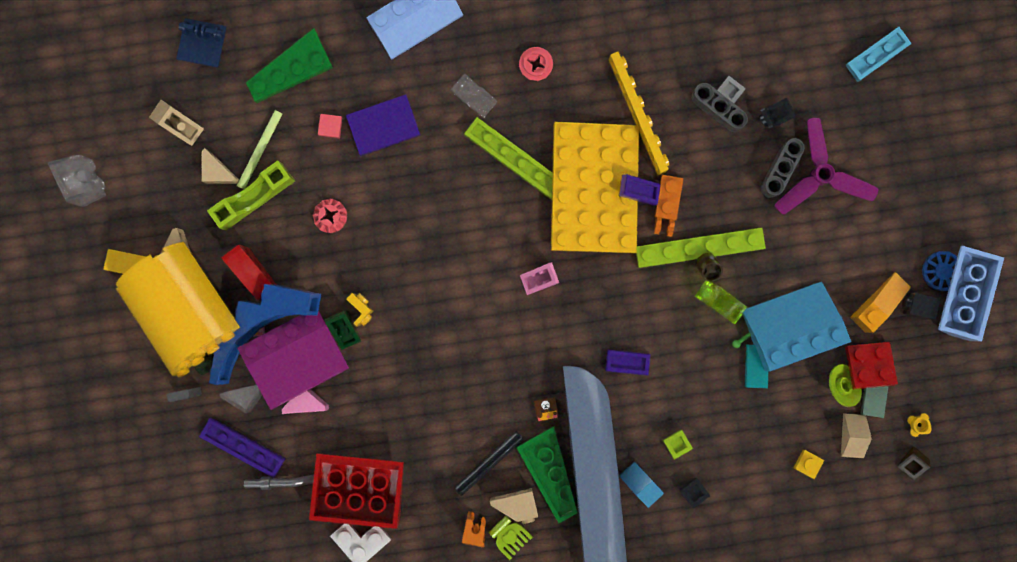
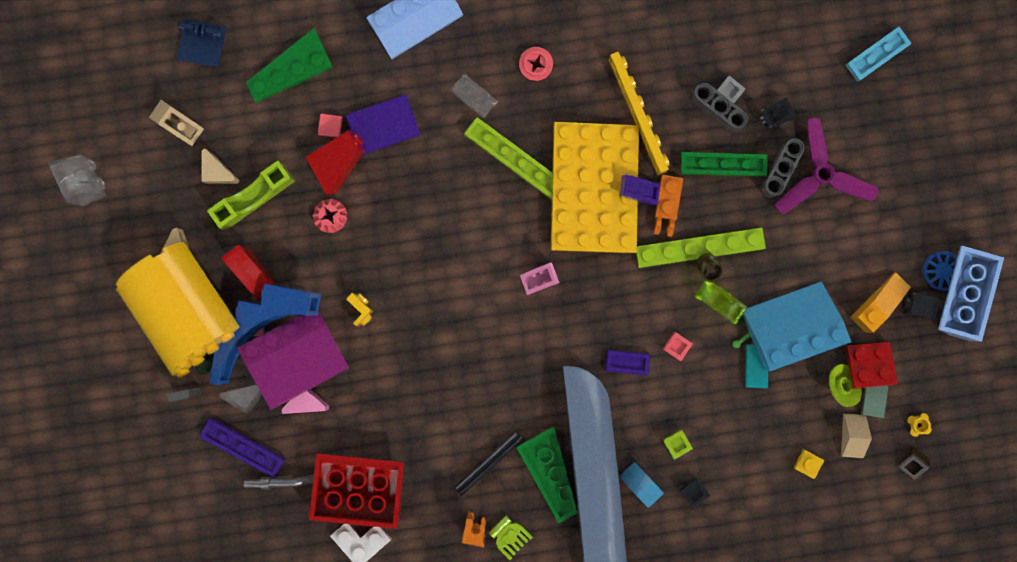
yellow tile [103,249,146,274] -> none
yellowish green bar [237,110,282,189] -> none
dark green slope [324,311,361,350] -> none
tan slope [490,488,538,524] -> none
reddish brown tile [534,397,559,422] -> none
none -> red slope [306,131,365,195]
none -> coral tile [663,332,693,361]
none -> green plate [680,152,768,177]

